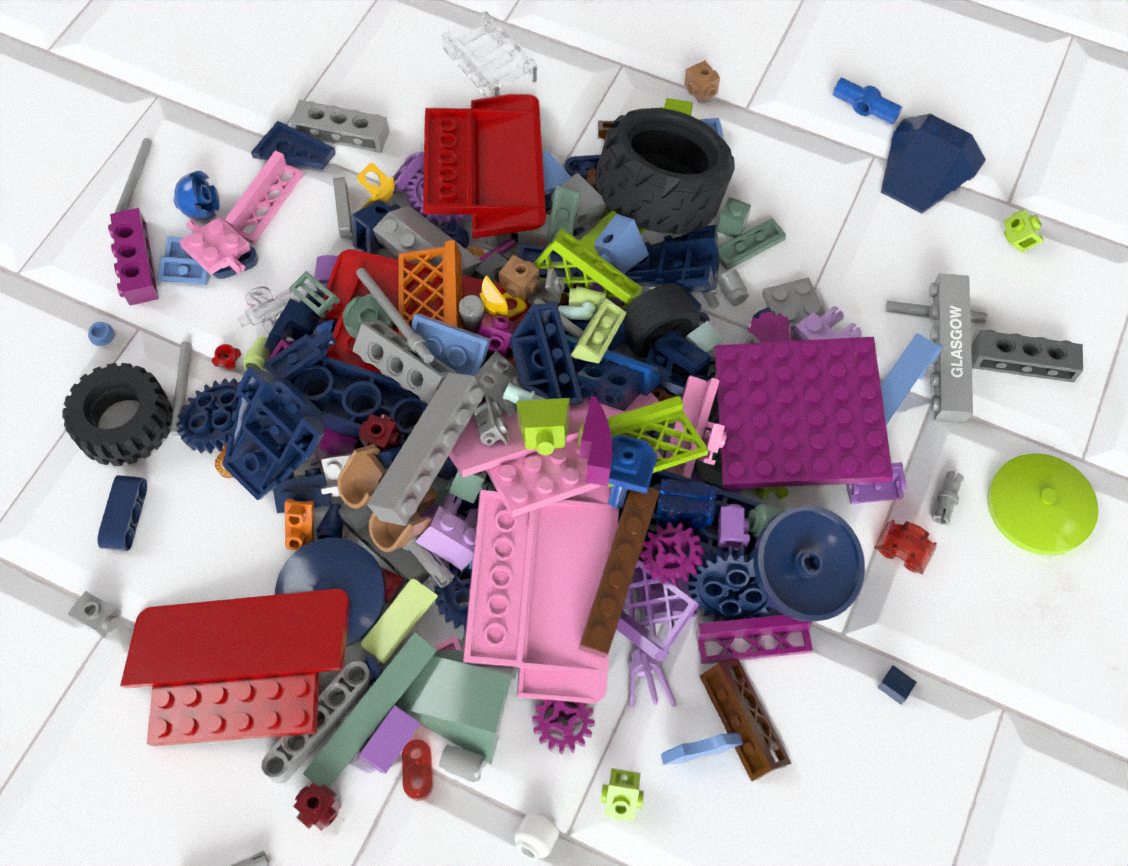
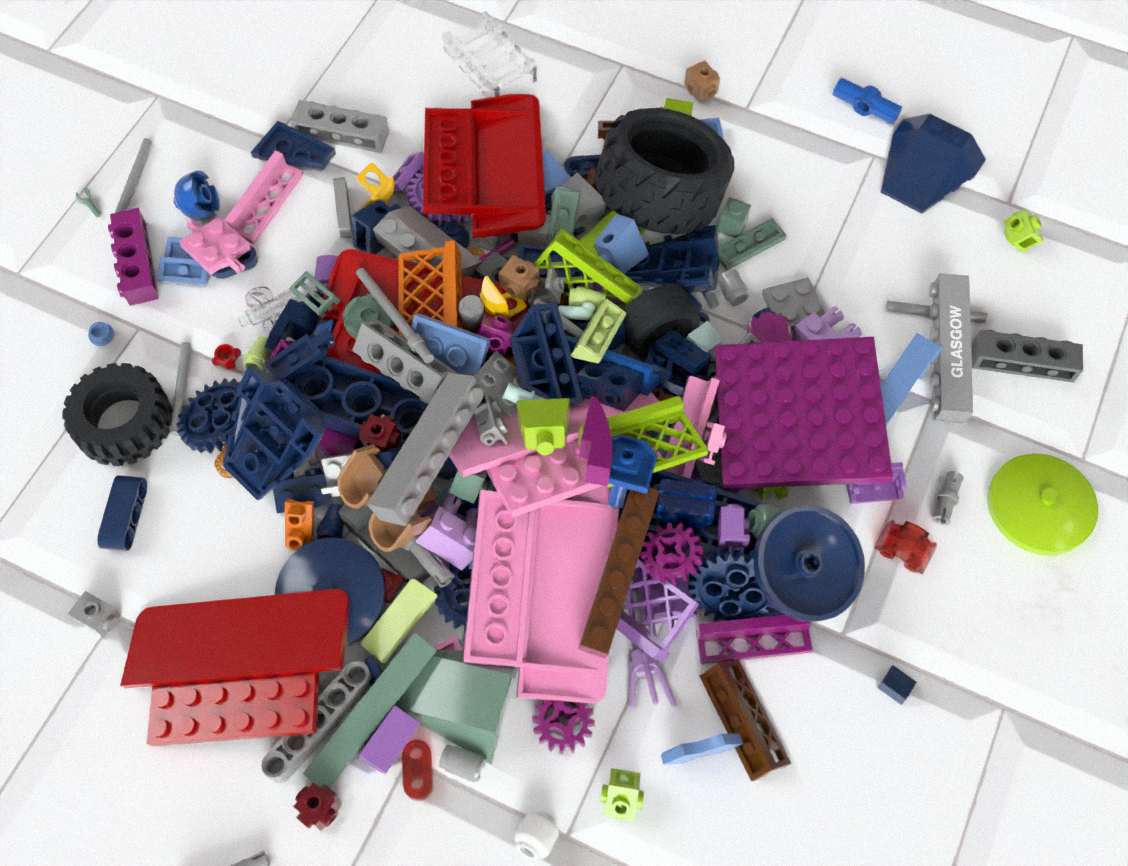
none -> sand green hand [75,188,101,218]

